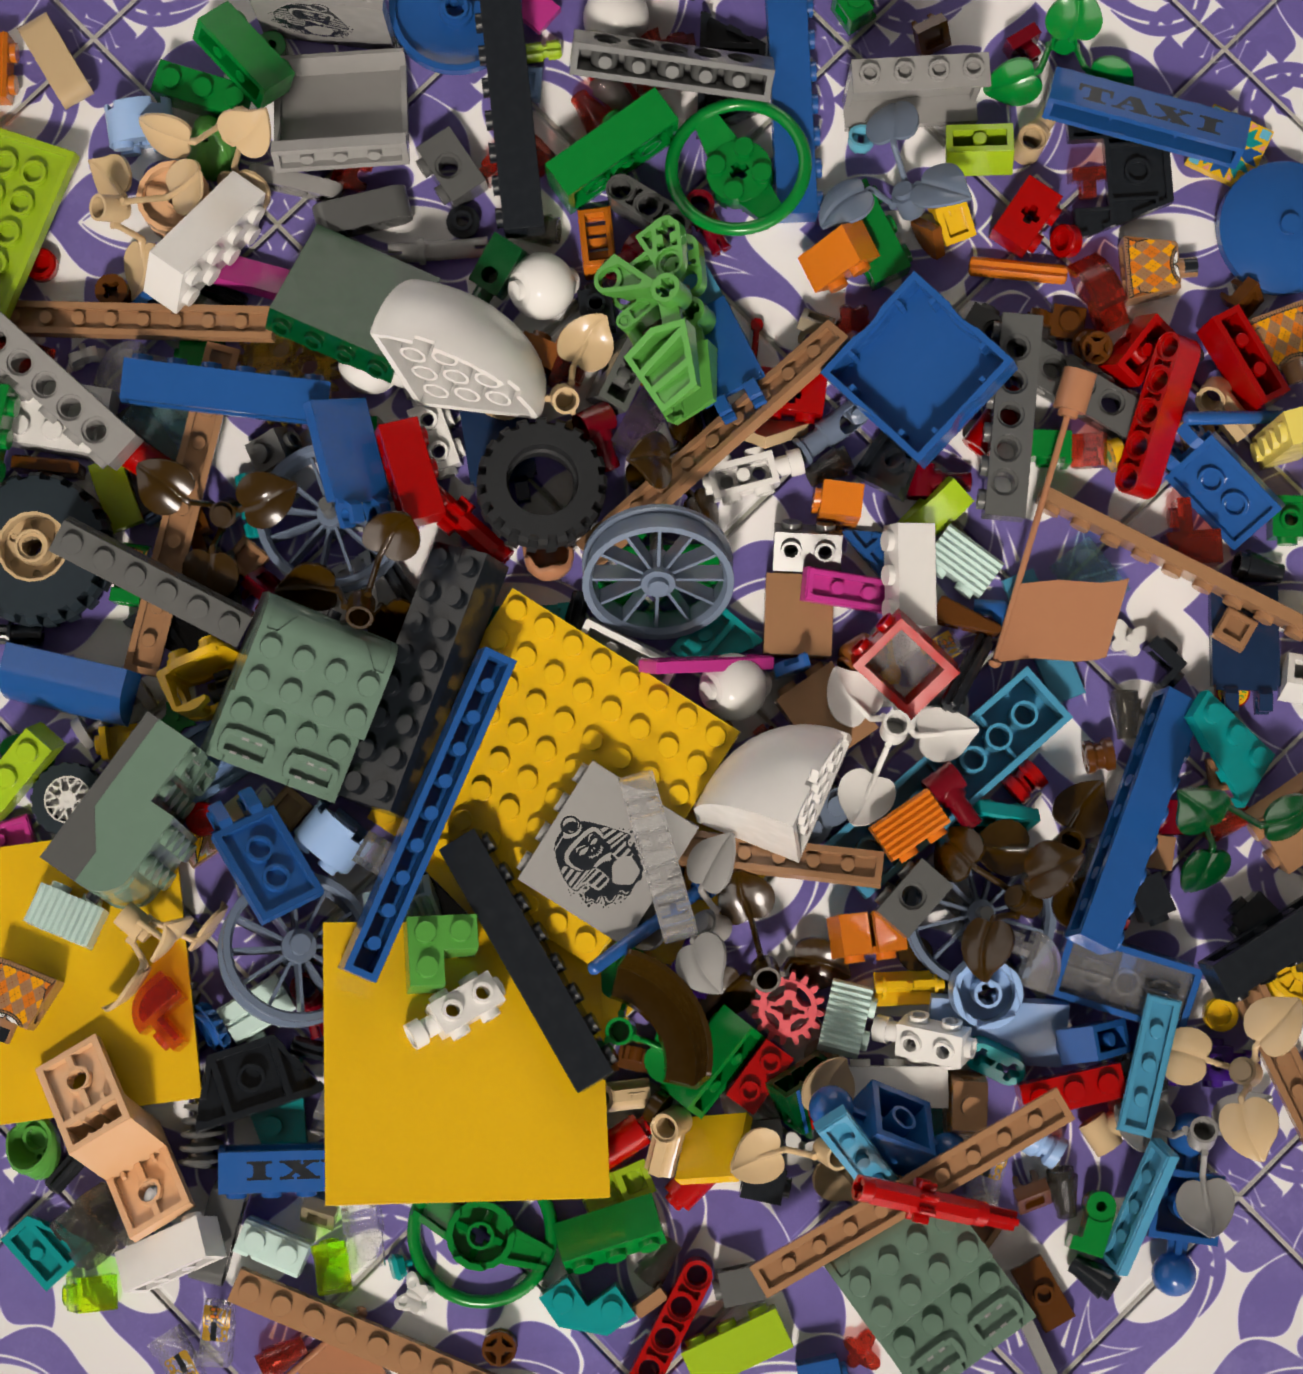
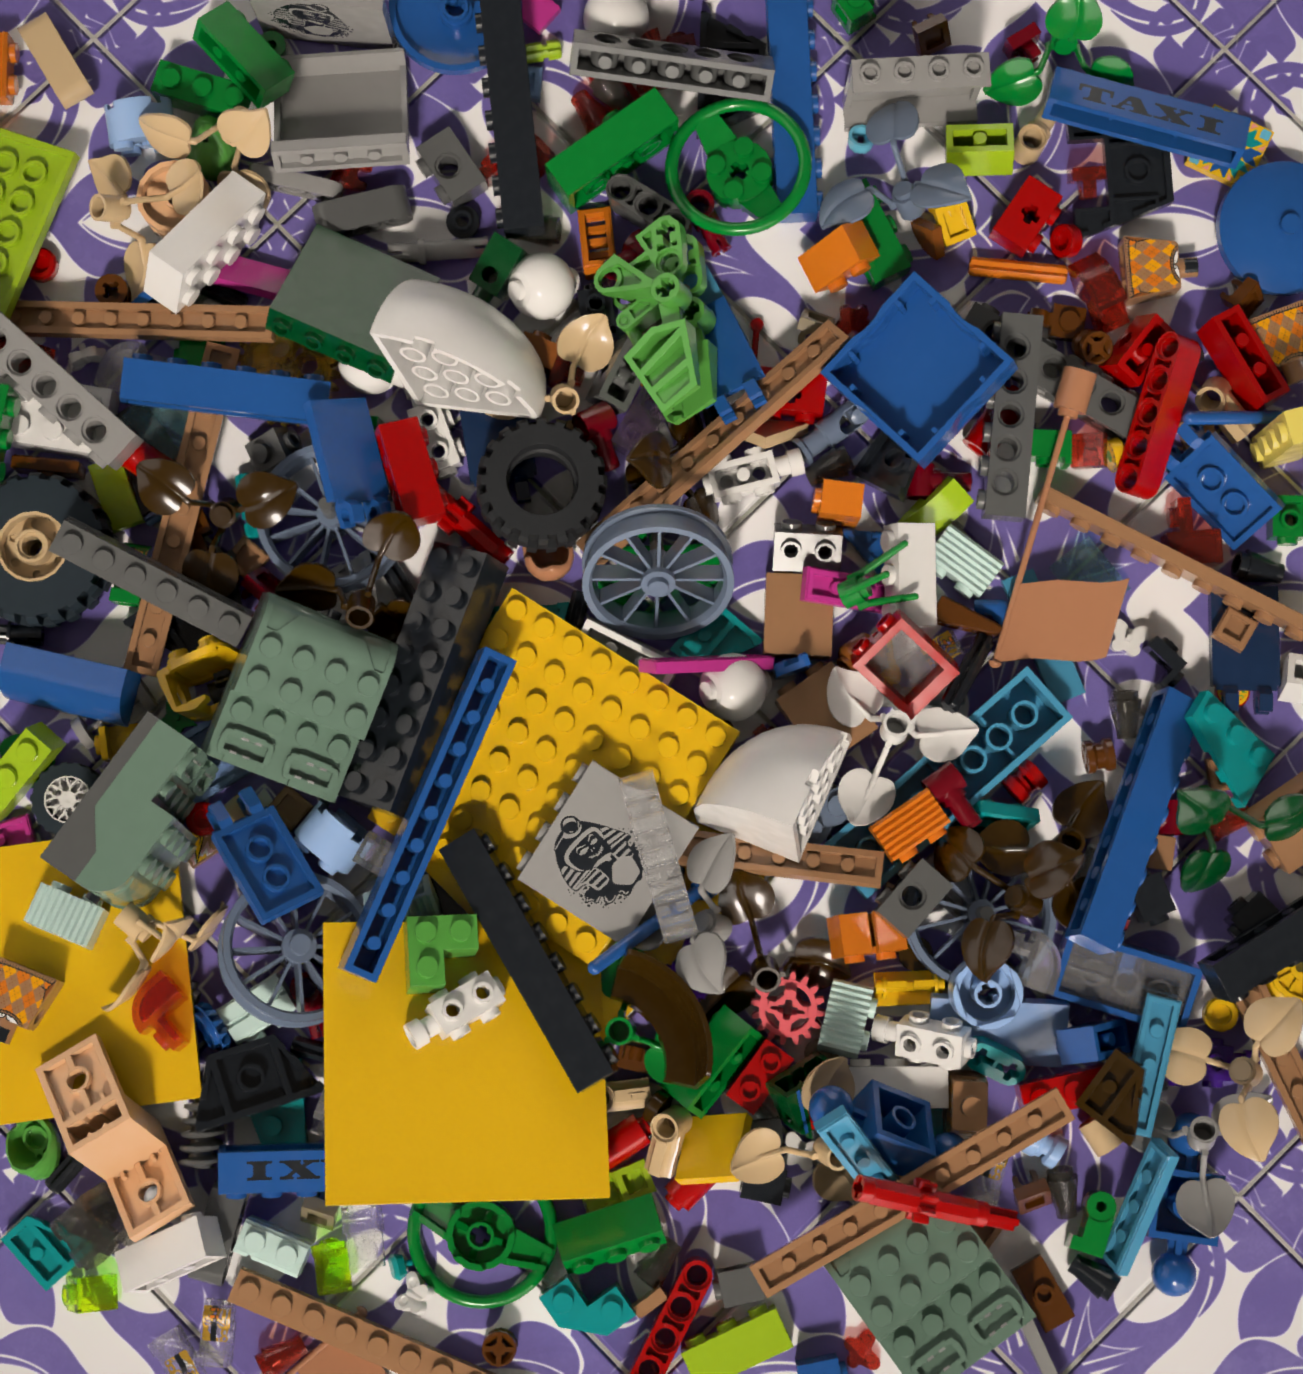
none -> green plant [837,540,919,611]
none -> dark brown wing [1075,1048,1147,1146]

